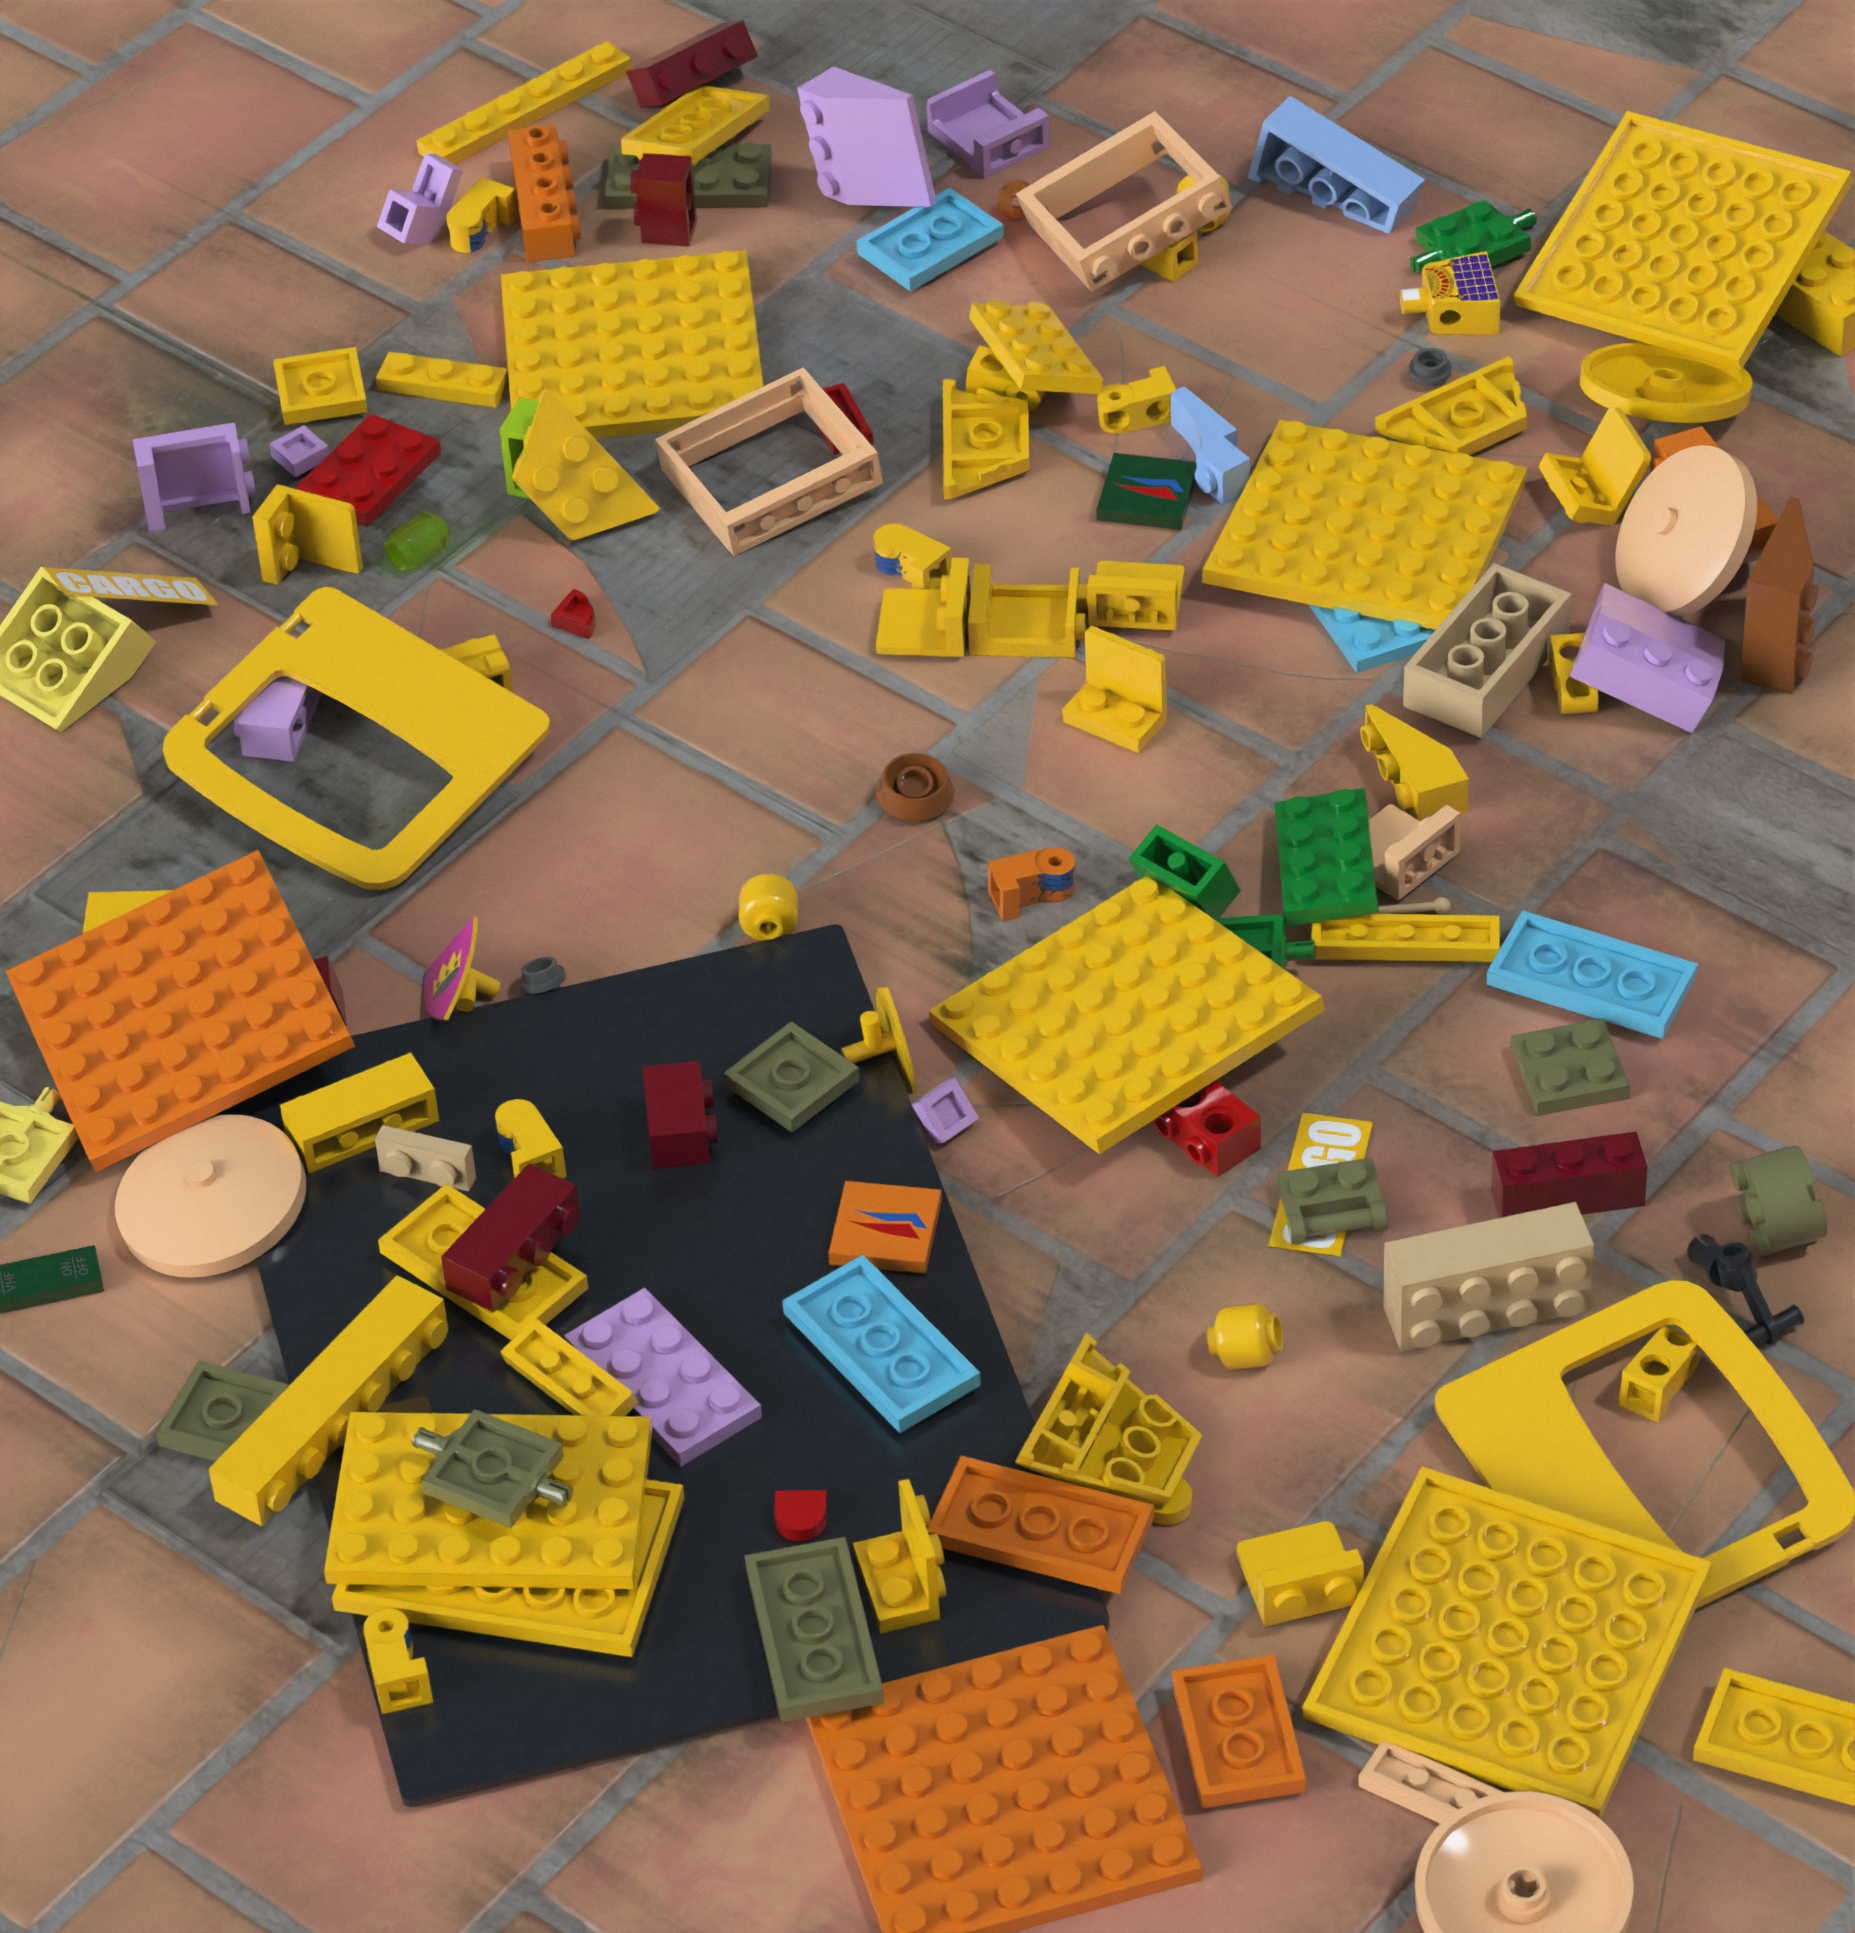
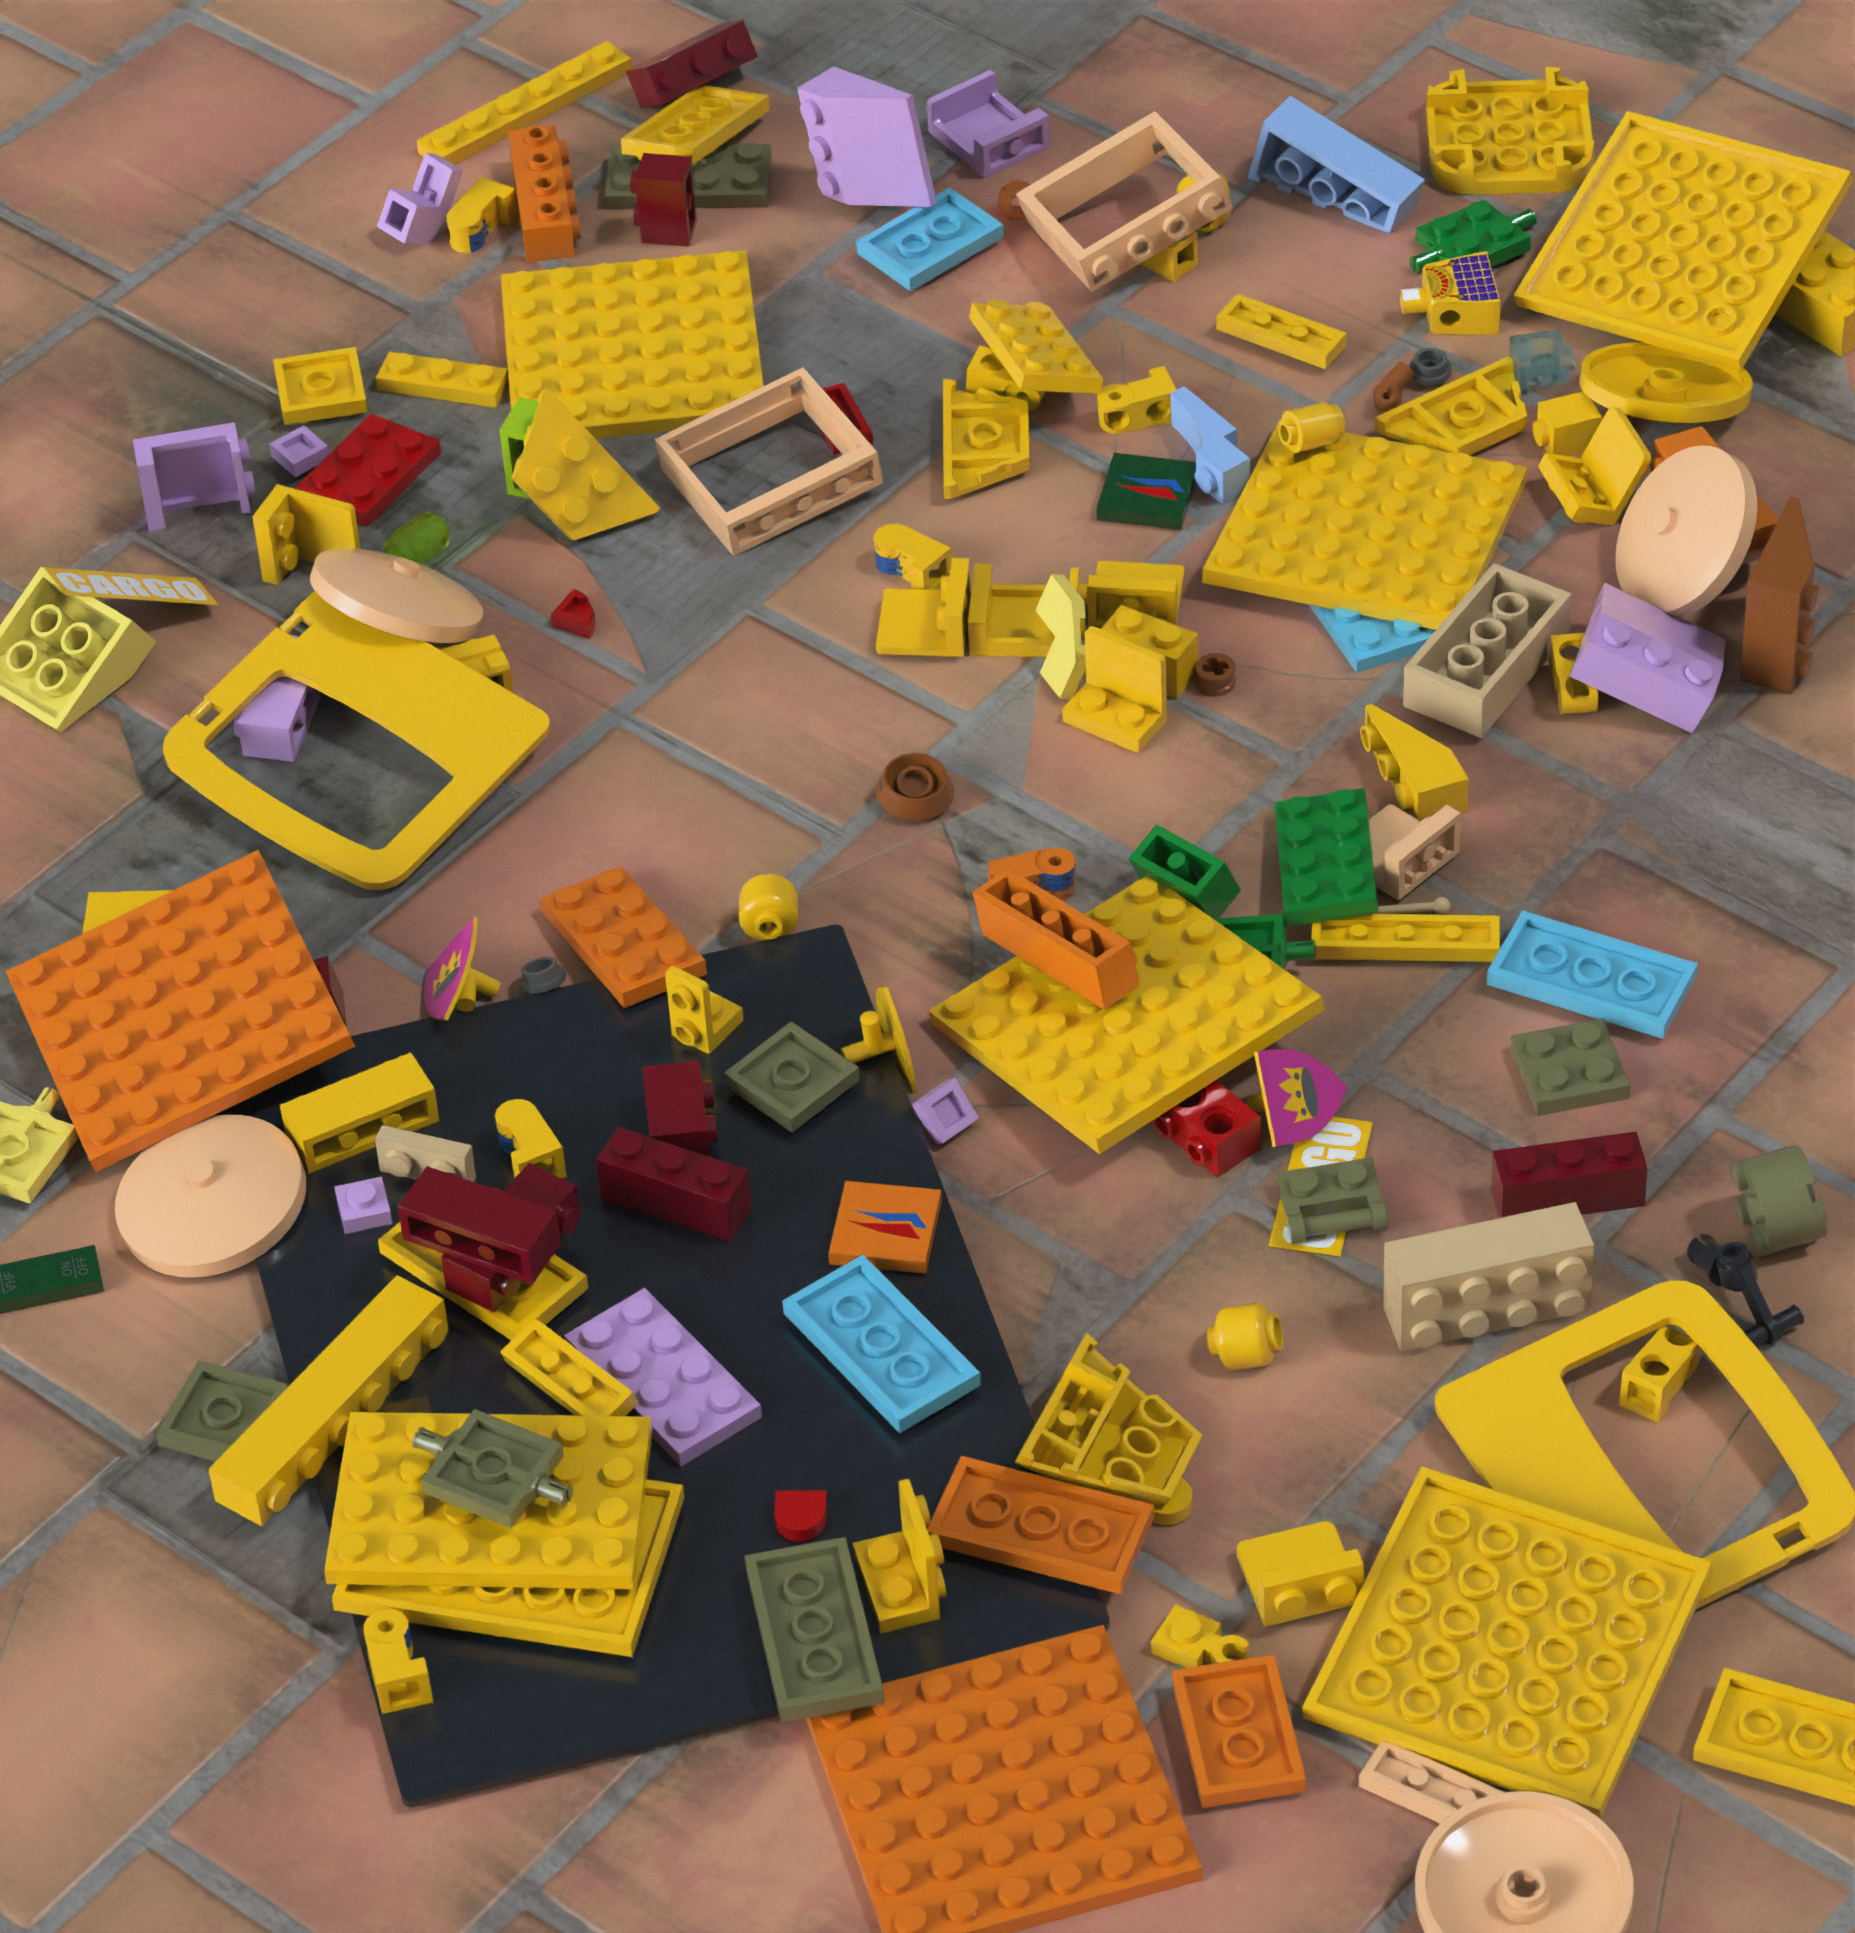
none -> light nougat dish [310,548,483,643]
none -> lavender plate [334,1177,392,1234]
none -> dark red brick [398,1166,561,1285]
none -> orange plate [539,866,707,1008]
none -> dark red brick [596,1127,752,1242]
none -> yellow bracket [665,966,744,1054]
none -> orange brick [972,868,1140,1010]
none -> light yellow tile [1035,574,1086,699]
none -> yellow brick [1101,605,1199,699]
none -> yellow plate [1151,1604,1249,1668]
none -> dark orange bush [1196,653,1236,697]
none -> yellow plate [1216,293,1347,369]
none -> dark pink shield [1246,1049,1348,1147]
none -> yellow brick [1278,402,1345,453]
none -> dark orange arm [1373,361,1415,414]
none -> yellow tile [1426,66,1595,195]
none -> clear light blue brick [1509,329,1575,395]
none -> yellow brick [1532,391,1602,457]

